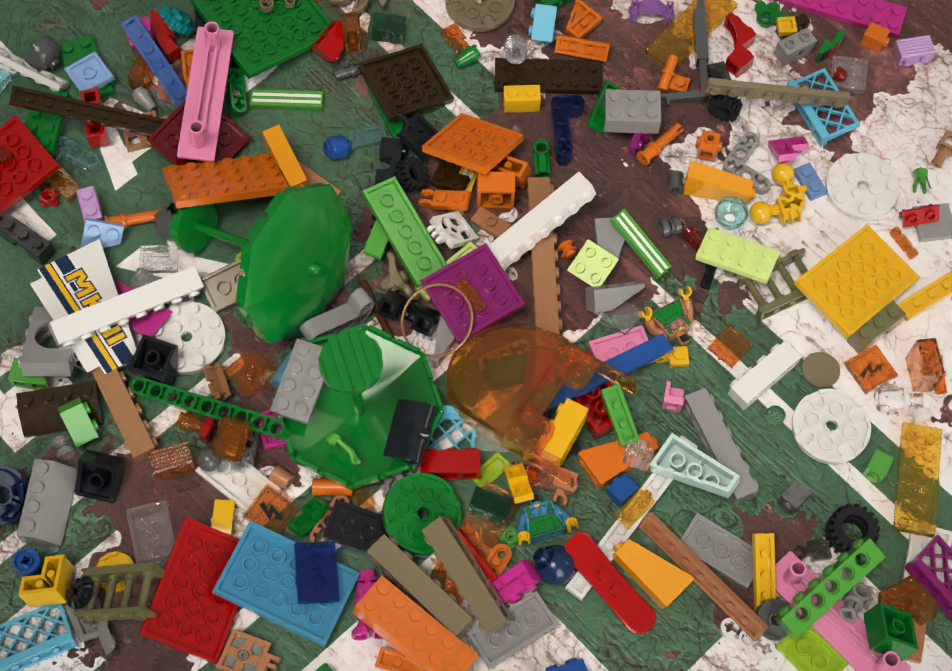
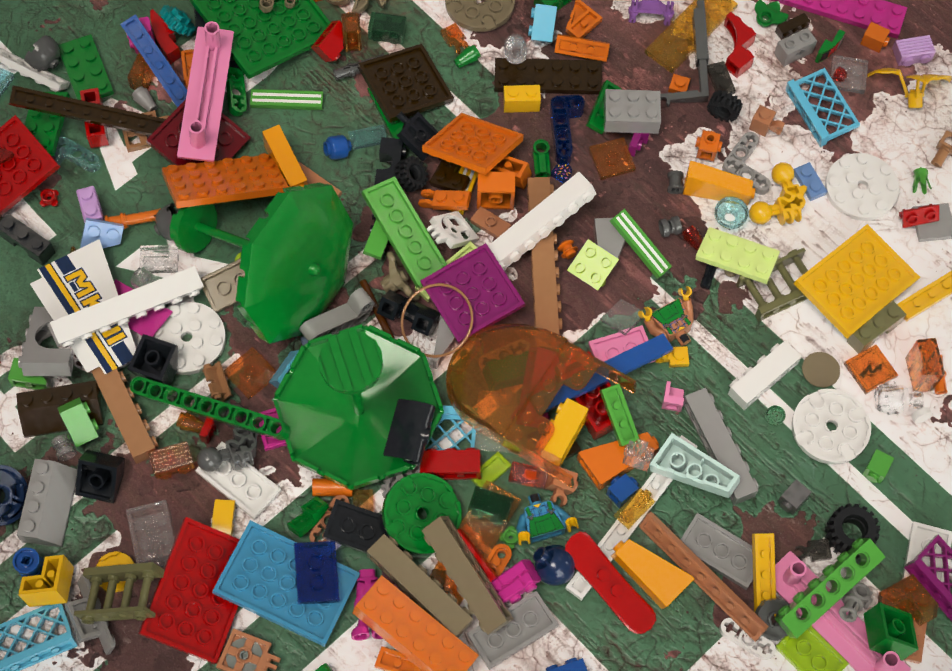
clear orange plate [46,165,82,203] -> none
light blue tile [64,52,115,92] -> none
black gear [65,576,93,609] -> none
clear orange brick [213,416,251,462] -> none
clear orange tile [242,484,298,534] -> none
nougat gear [268,465,295,491] -> none
light grey plate [270,339,324,425] -> none
bright green piece [326,433,361,465] -> none
clear orange axle [456,278,486,311] -> none
yellow slope [503,463,534,504] -> none
light grey slope [585,281,645,315] -> none
orange pin [636,123,684,166] -> none
orange pin [657,54,679,92] -> none
dark tan plate [704,78,850,108] -> none
clear orange piece [707,325,753,368] -> none
dark pink plate [768,136,809,163] -> none
yellow plate [776,16,798,36] -> none
clear orange axle [889,227,919,260] -> none
clear yellow plate [893,422,942,538] -> none
none -> clear blue tile [551,163,572,184]
none -> clear orange plate [589,137,636,180]
none -> nougat brick [749,105,785,137]
none -> yellow plant [867,68,952,108]

